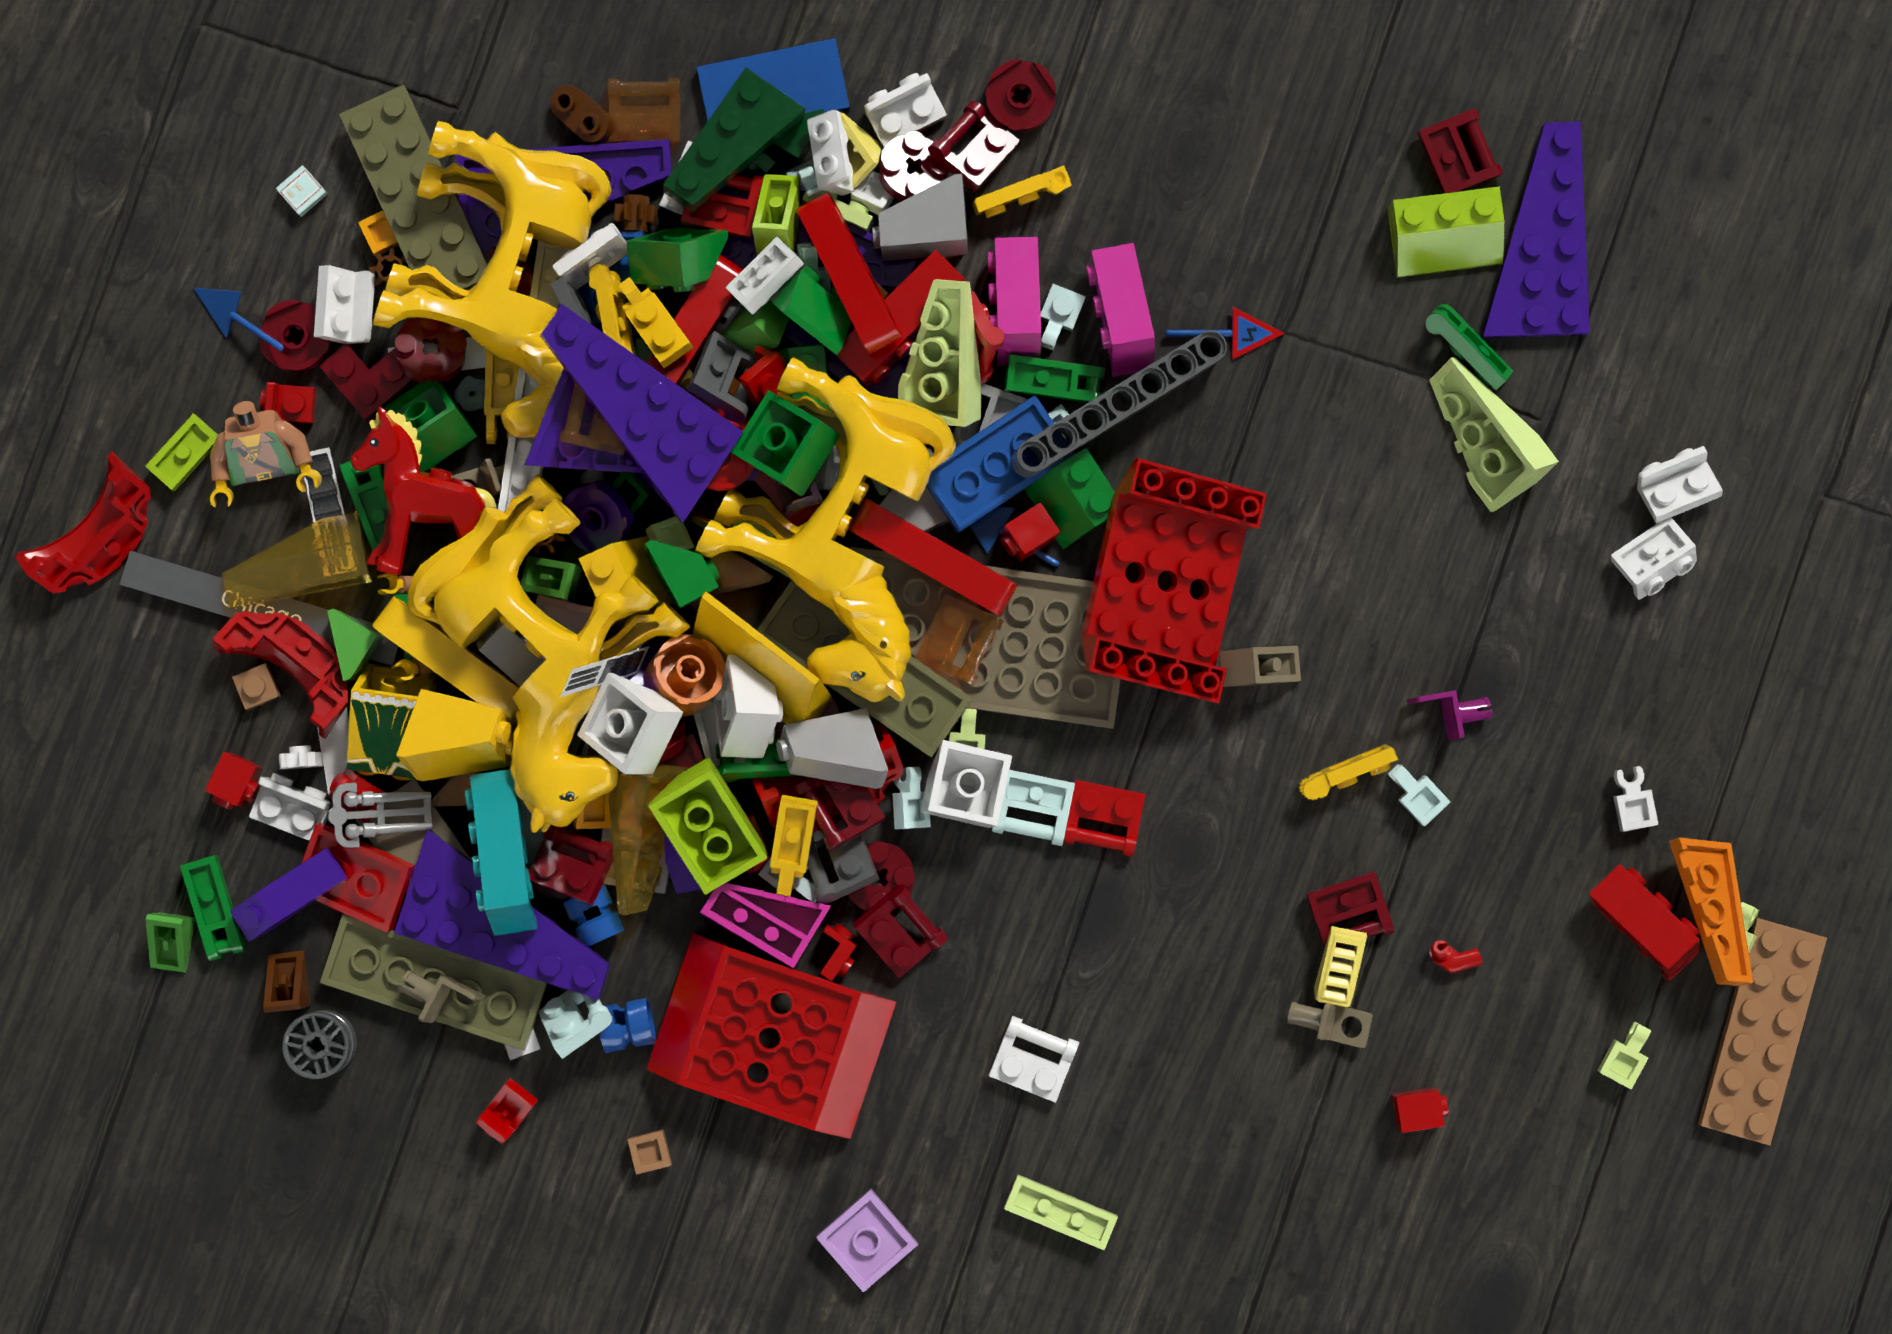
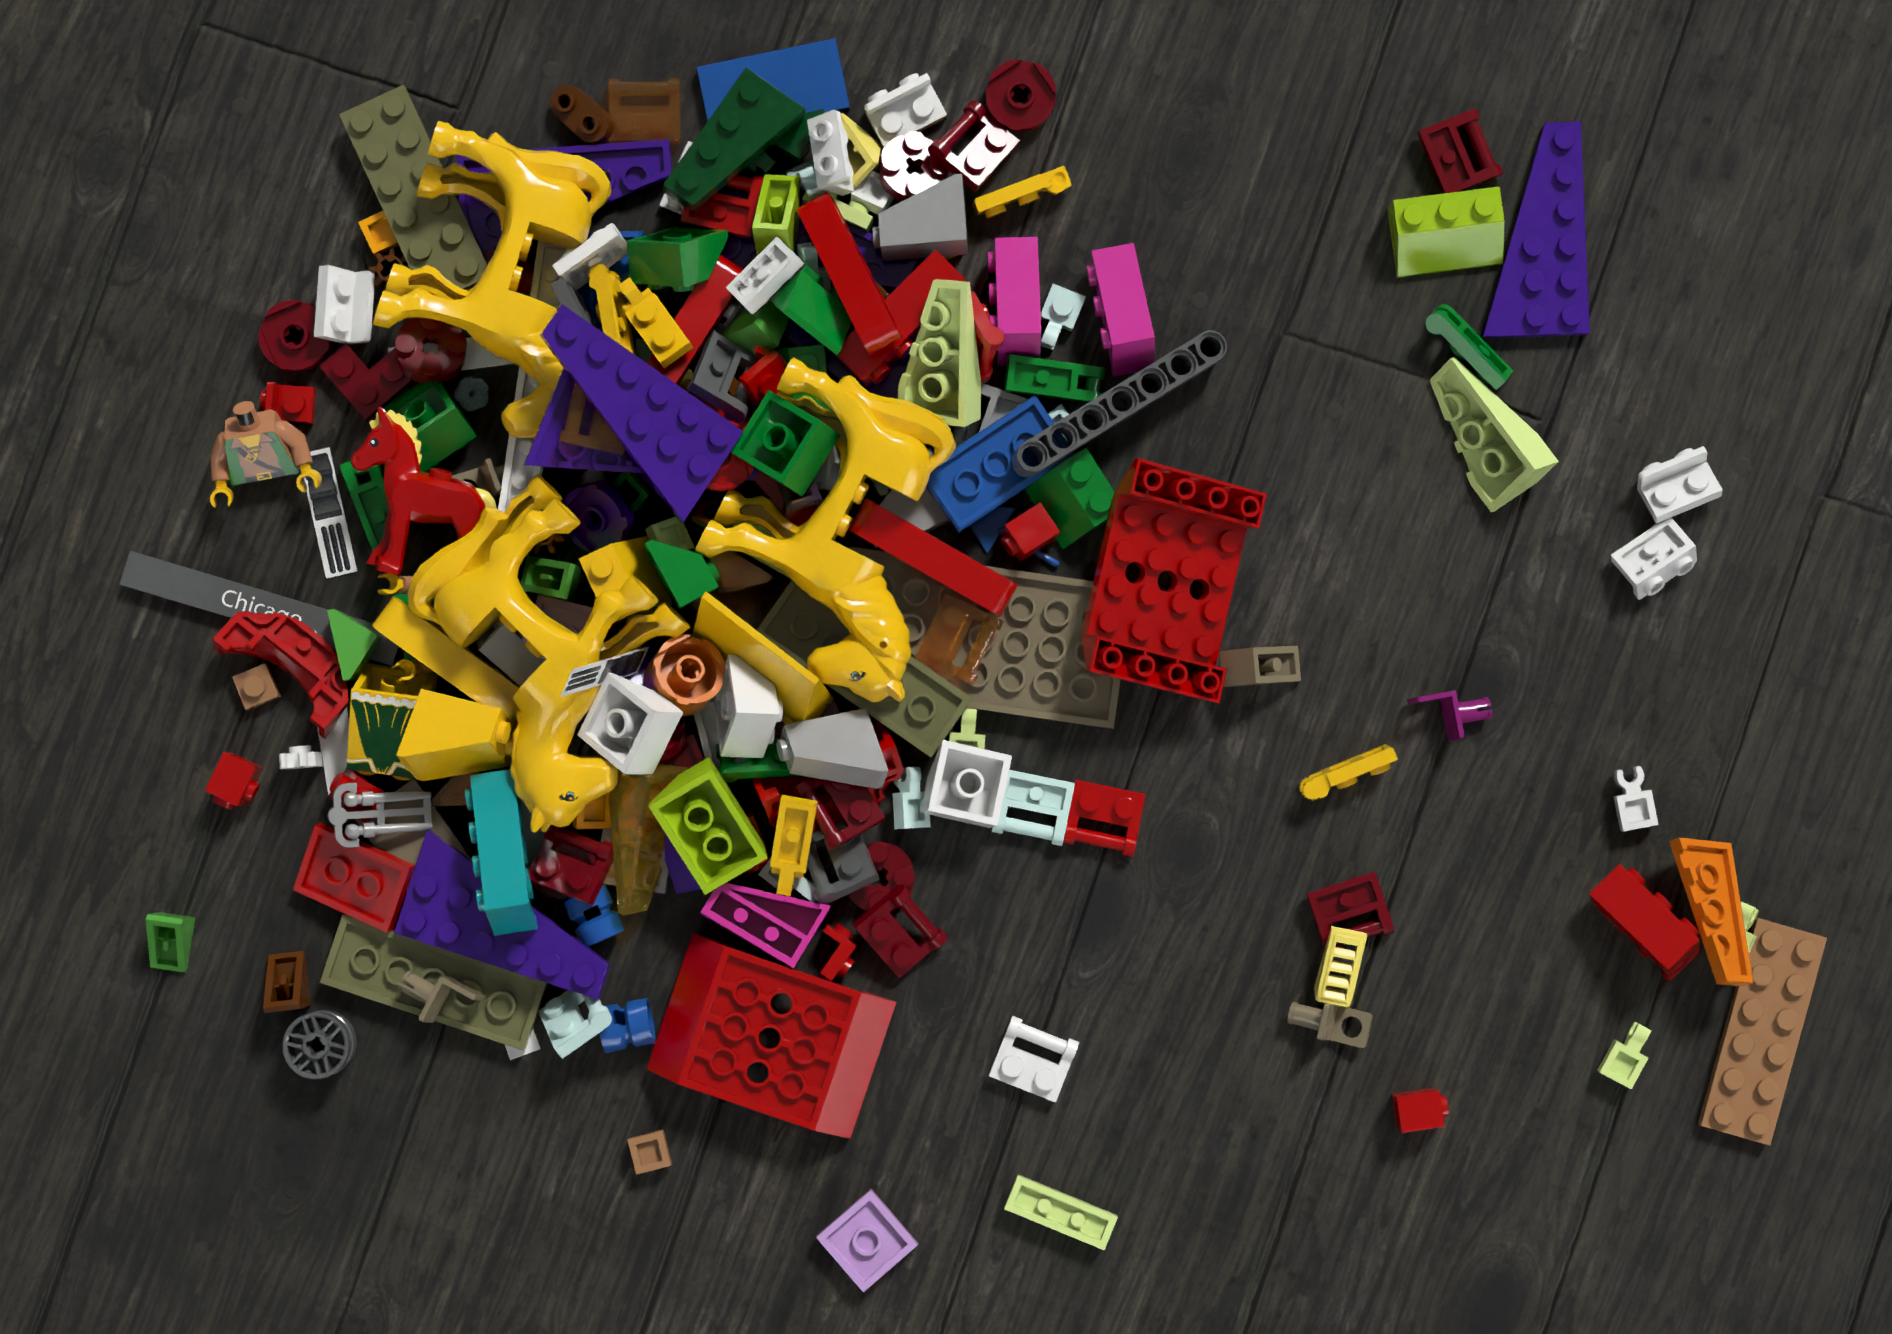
red windscreen [15,451,151,593] -> none
lime plate [145,413,218,491] -> none
green plate [180,855,246,961] -> none
blue piece [194,288,284,351] -> none
clear yellow wedge [222,512,372,609] -> none
dark purple slope [230,848,348,942] -> none
white bracket [249,773,333,840] -> none
light aqua tile [276,165,328,217] -> none
red bracket [476,1078,538,1144] -> none
yellow hinge [484,349,519,444] -> none
reddish brown gear [614,194,657,234] -> none
piece [1165,307,1285,360] -> none
light aqua plate [1387,764,1450,826] -> none
red arm [1429,940,1483,973] -> none

